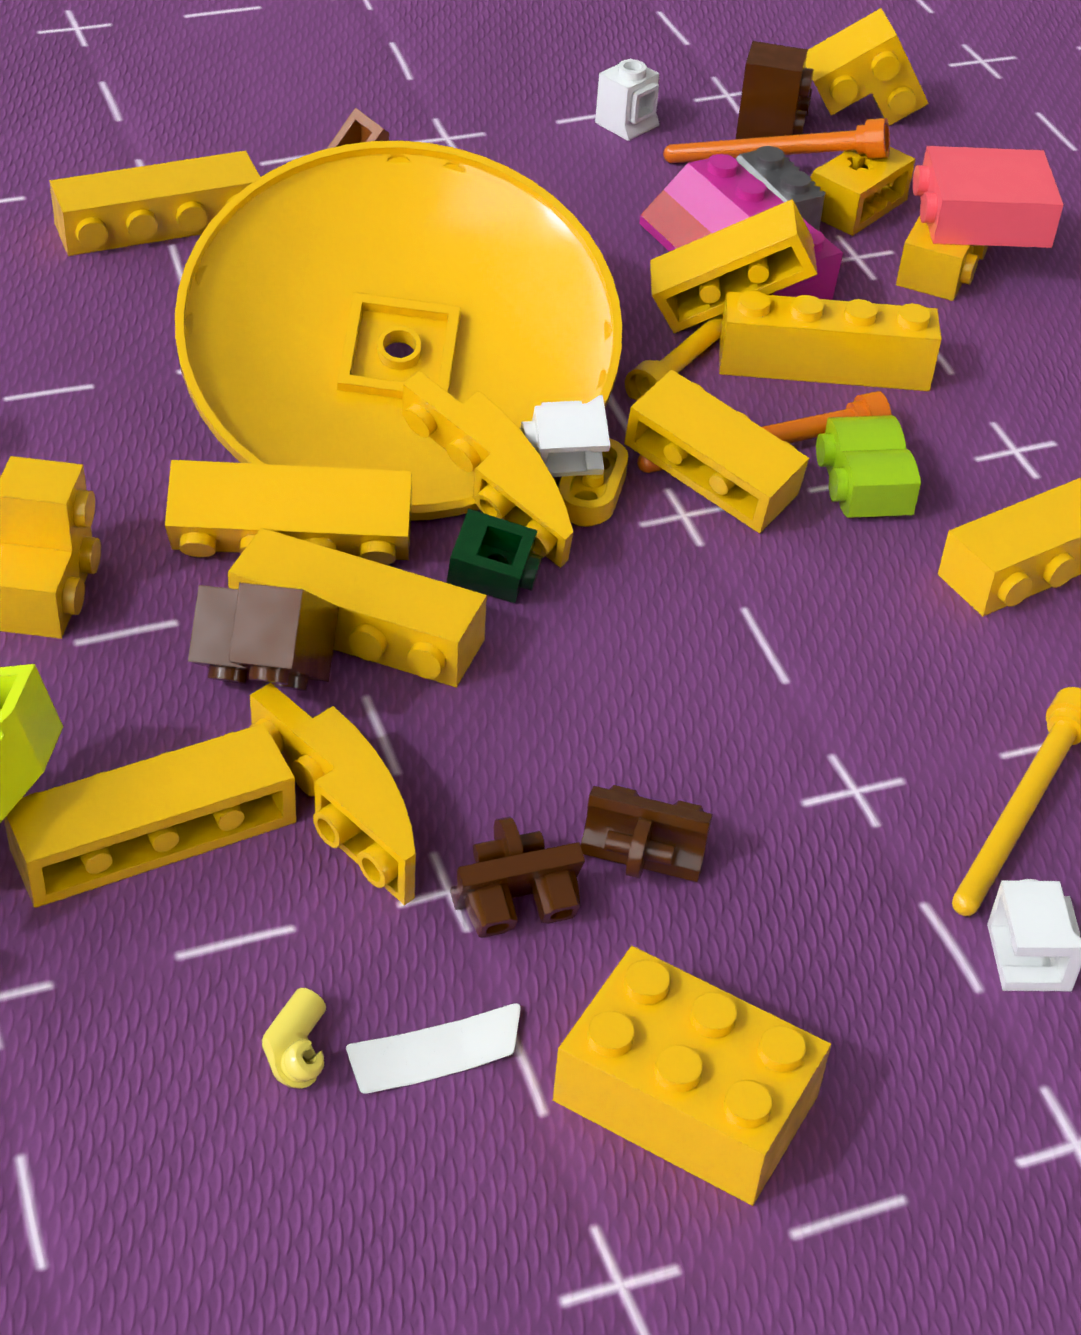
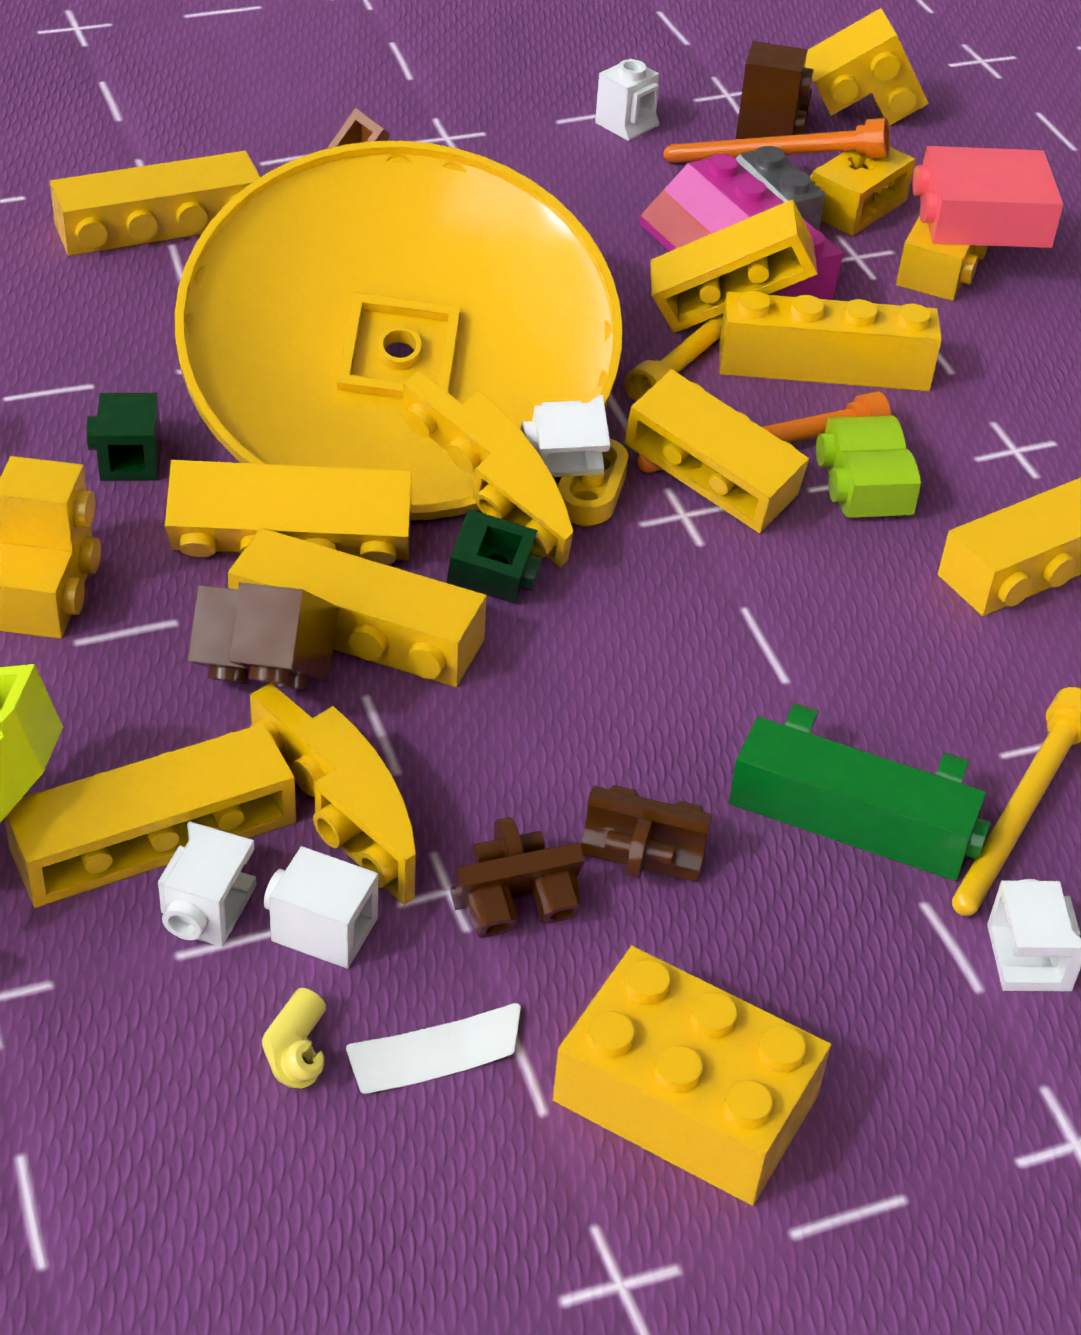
none -> dark green brick [87,393,161,481]
none -> white window [158,821,257,947]
none -> white brick [264,846,378,969]
none -> green brick [728,703,991,882]

